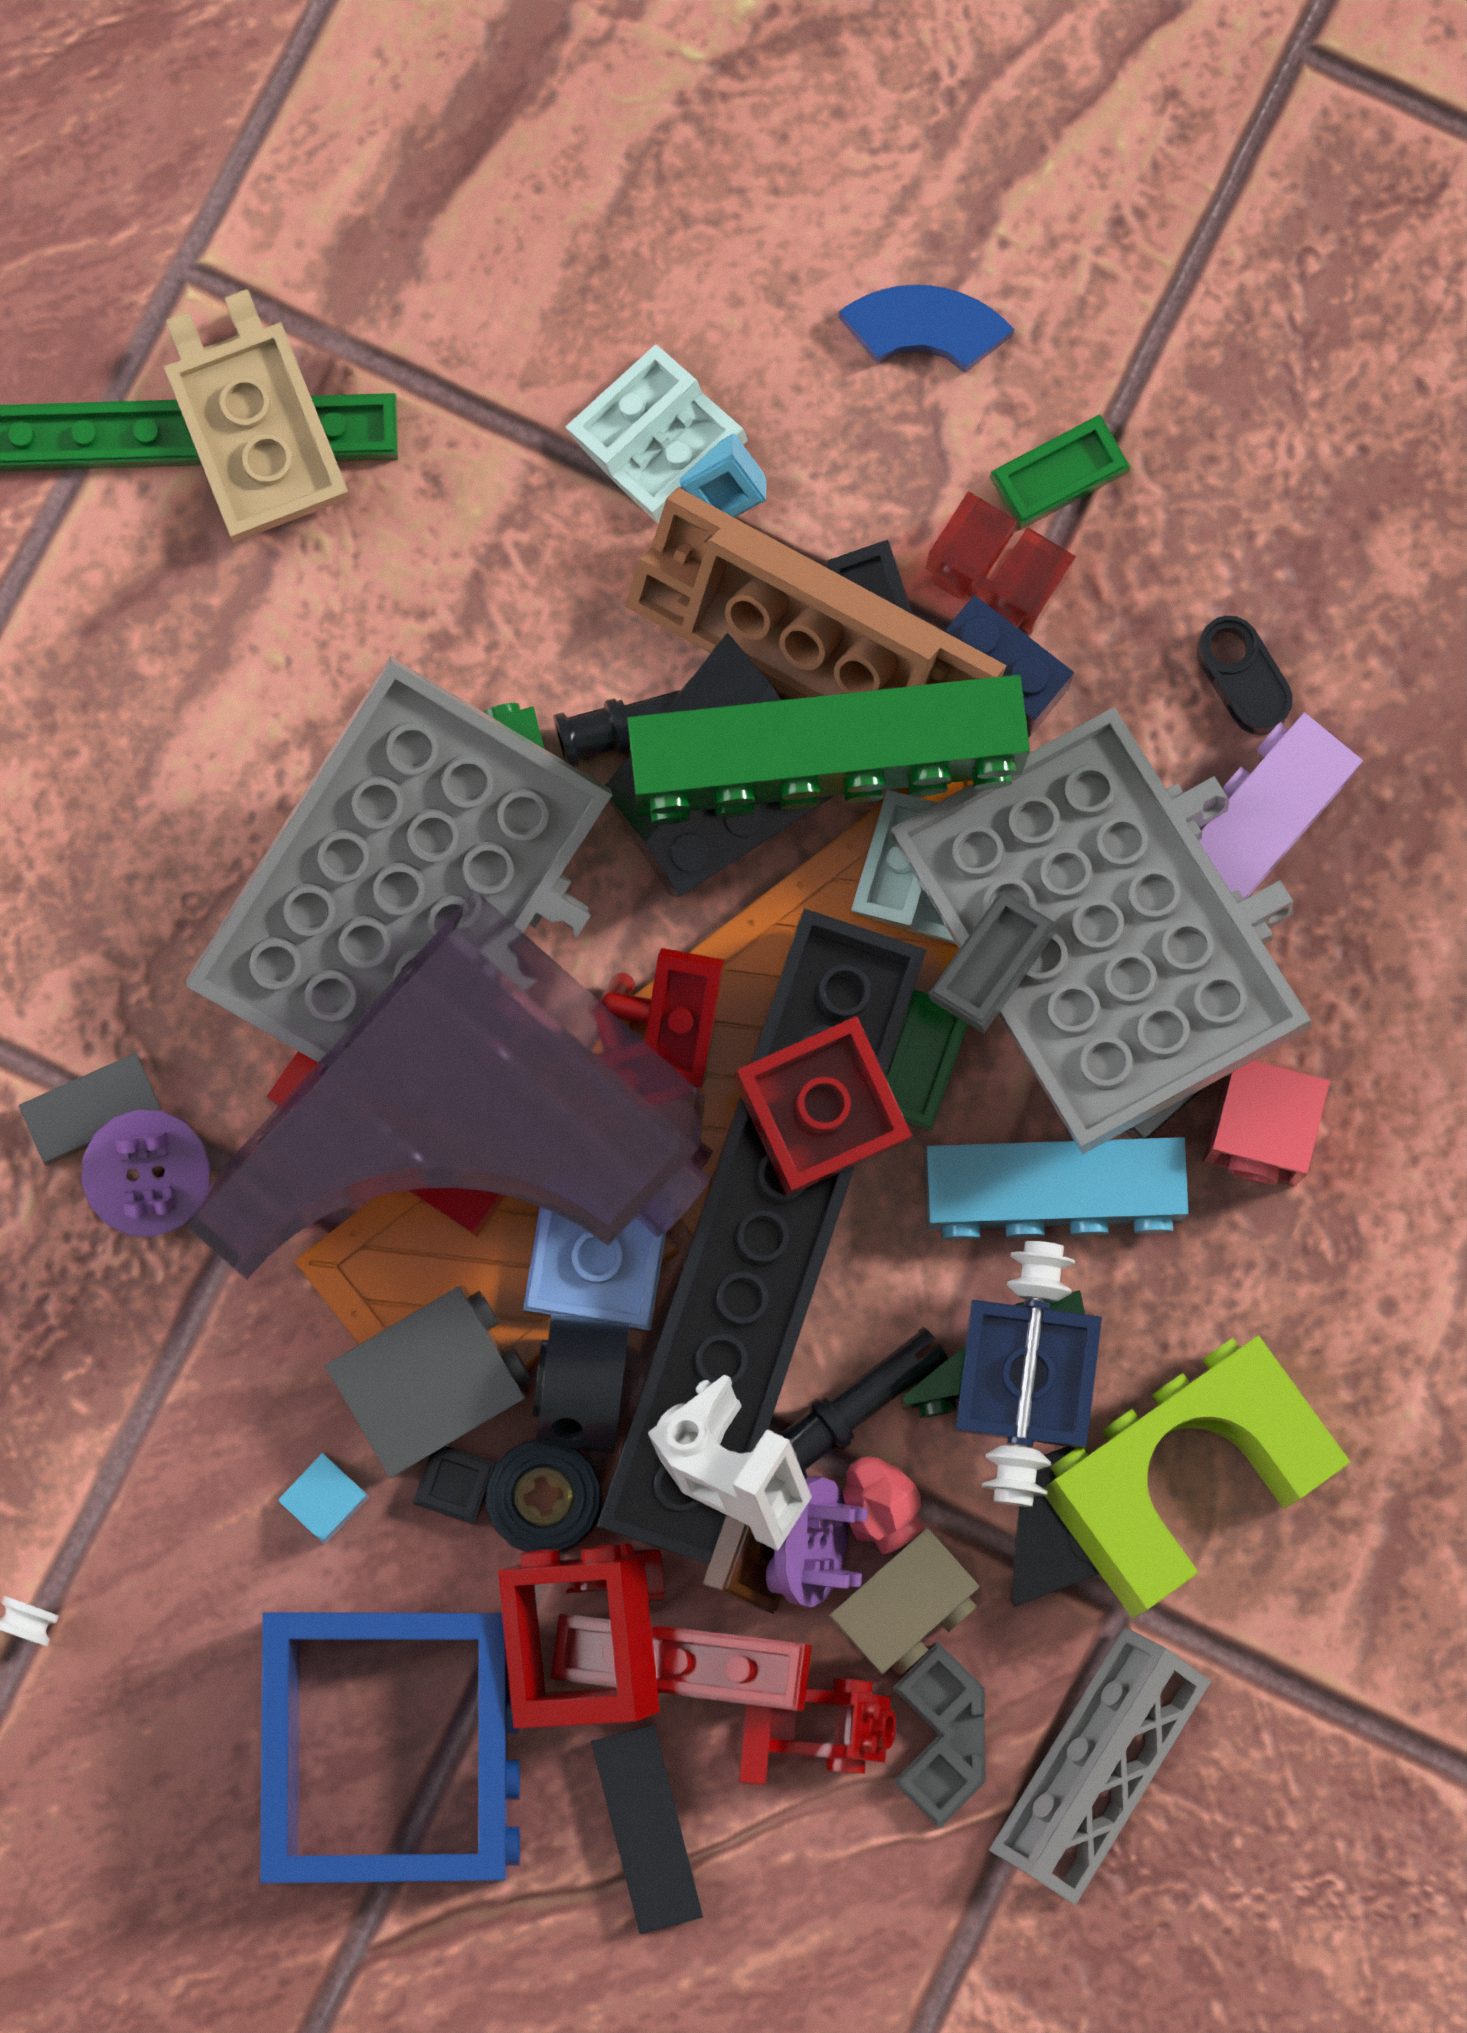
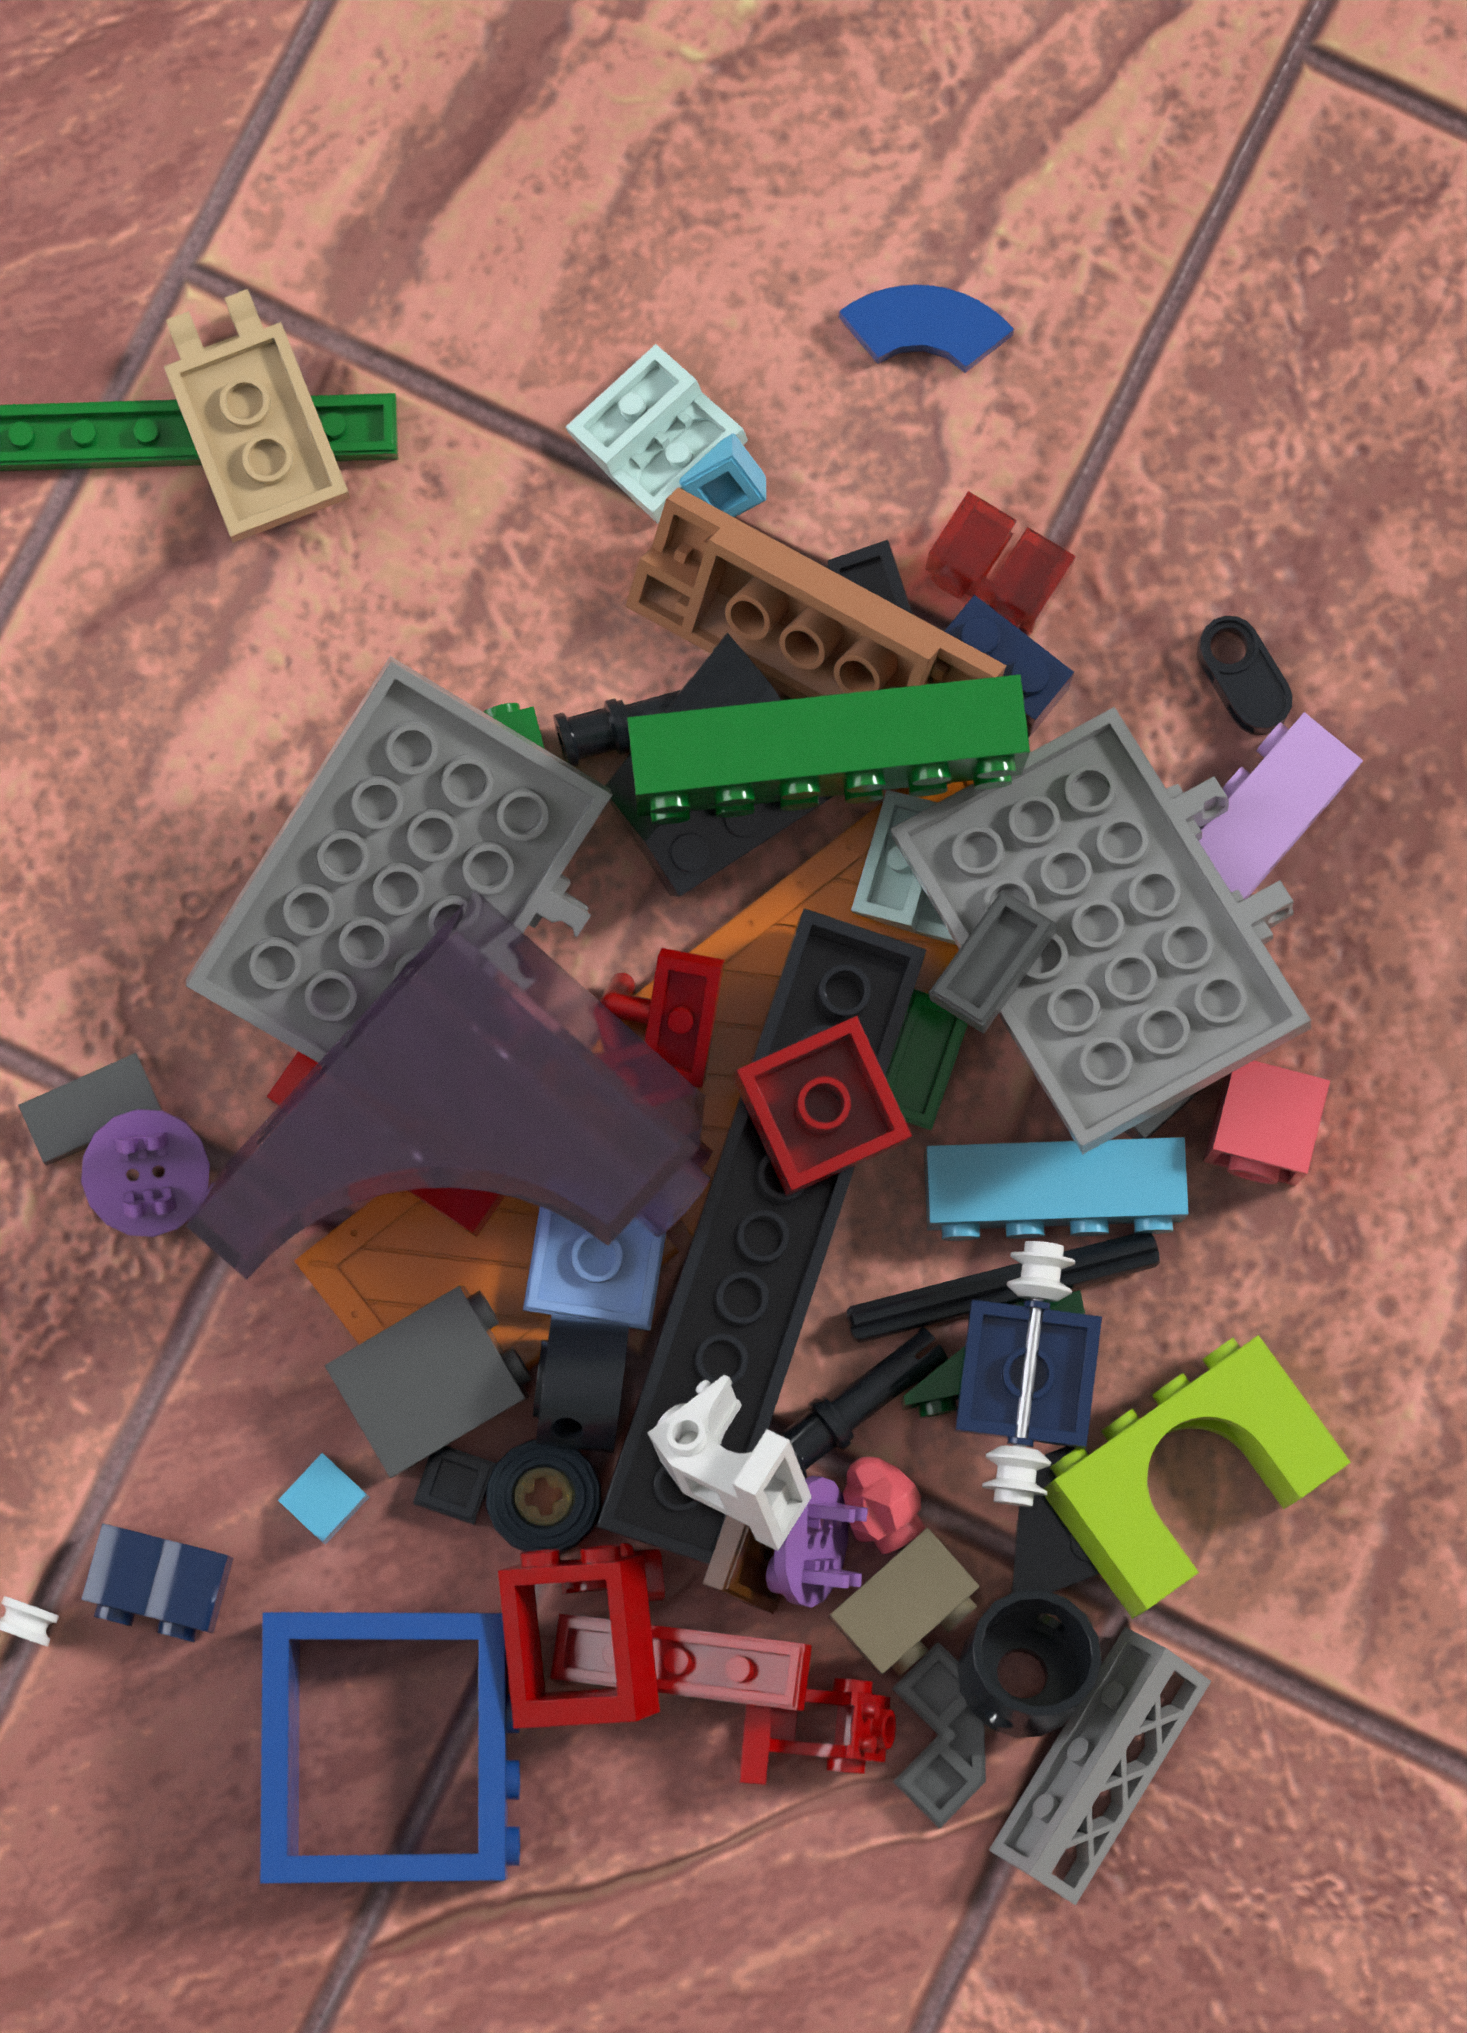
black tile [591,1724,703,1934] -> none
green tile [990,414,1130,530] -> none
none -> dark blue brick [81,1523,234,1642]
none -> black axle [847,1233,1160,1343]
none -> black piece [957,1590,1102,1738]

